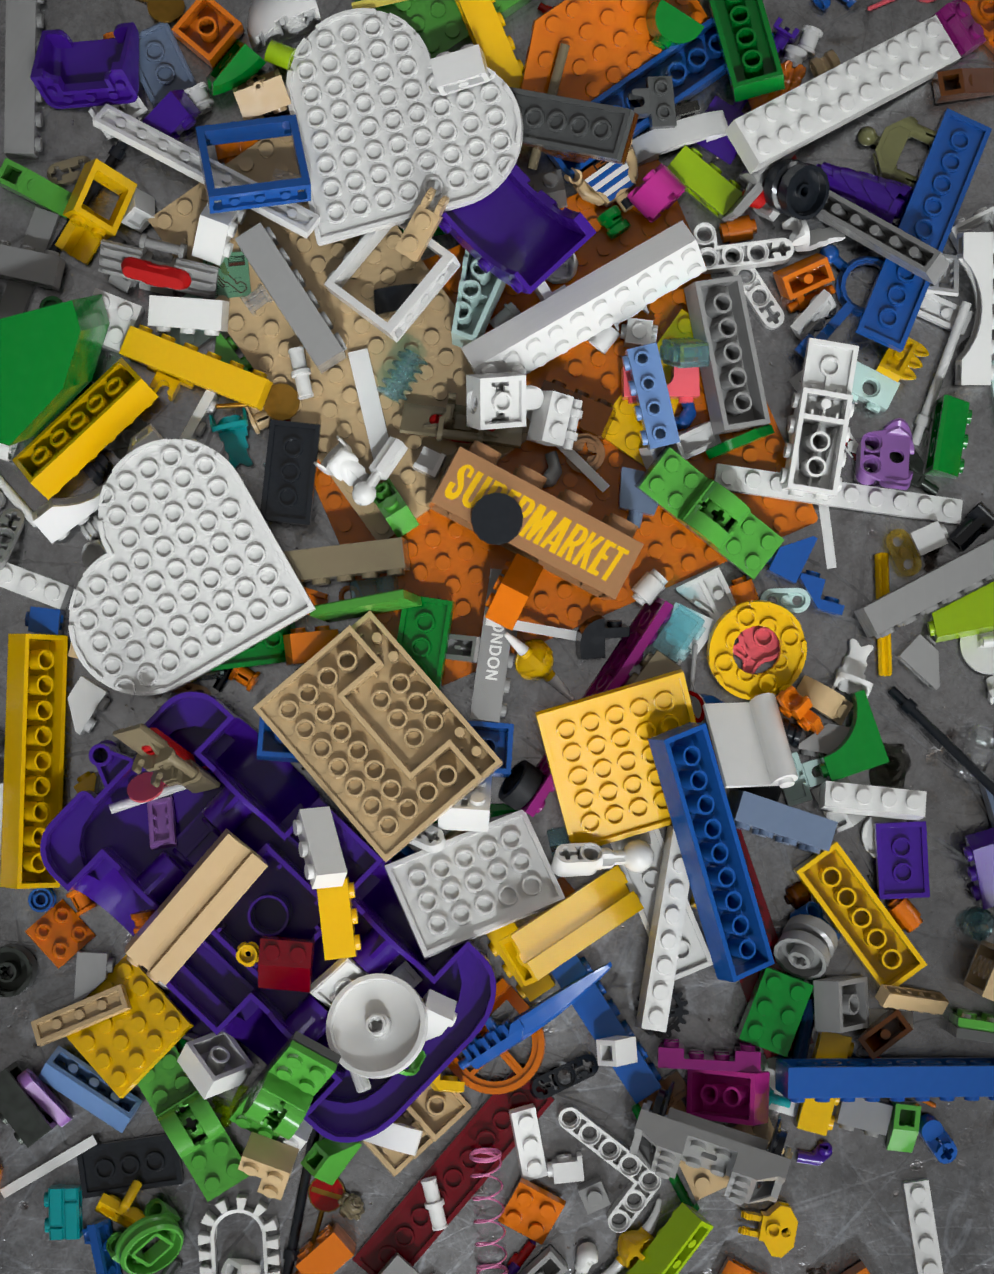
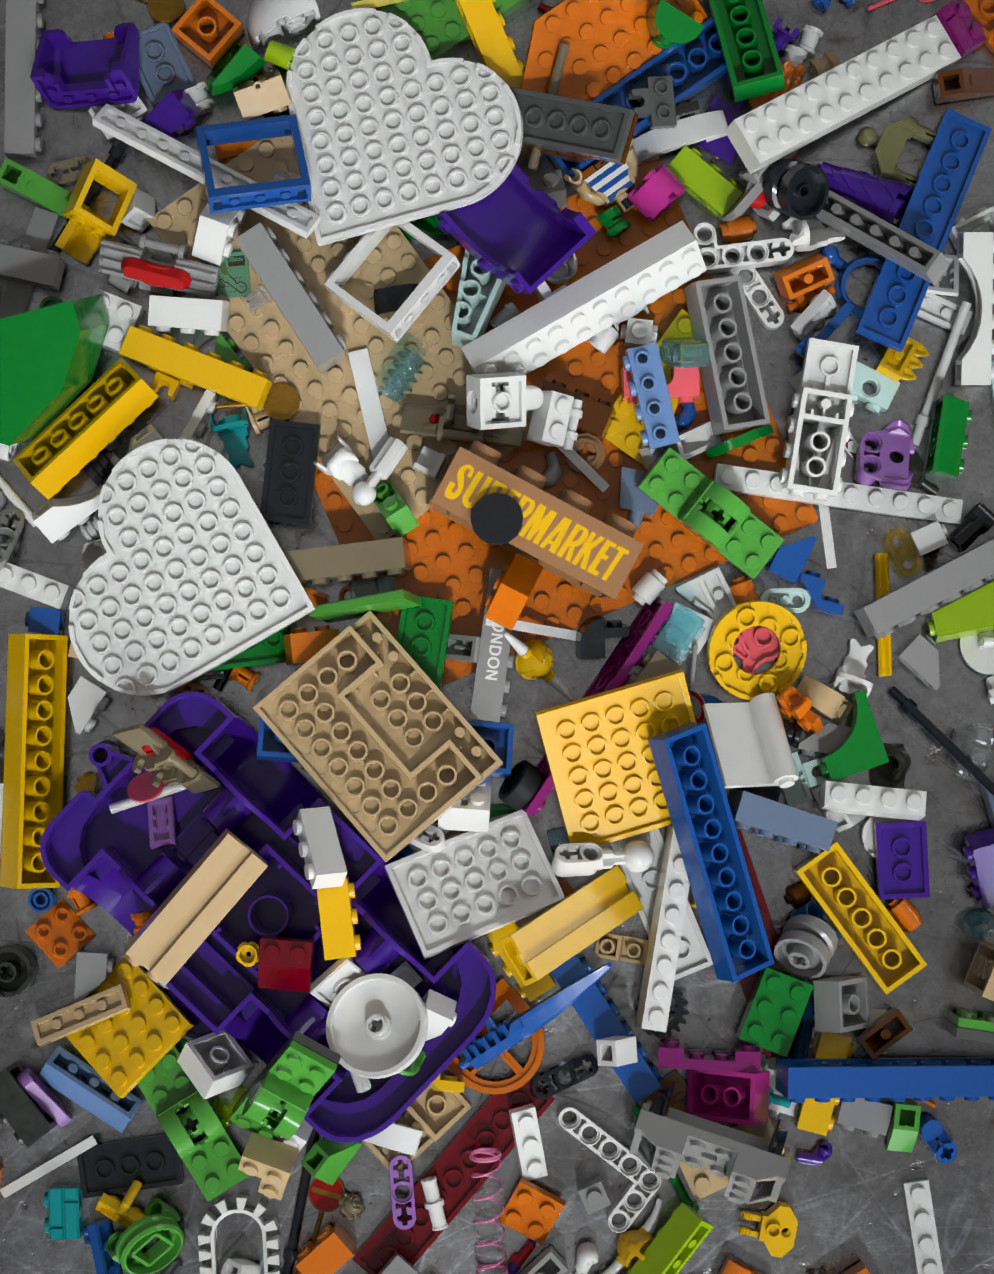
white pin [288,346,314,400] -> none
tan hinge [395,187,450,262] -> none
white brick [430,44,491,96] -> none
white brick [547,1151,584,1184] -> none
tan piece [875,984,949,1015] -> none
none -> medium lavender beam [388,1154,416,1230]
none -> tan slope [594,933,649,965]

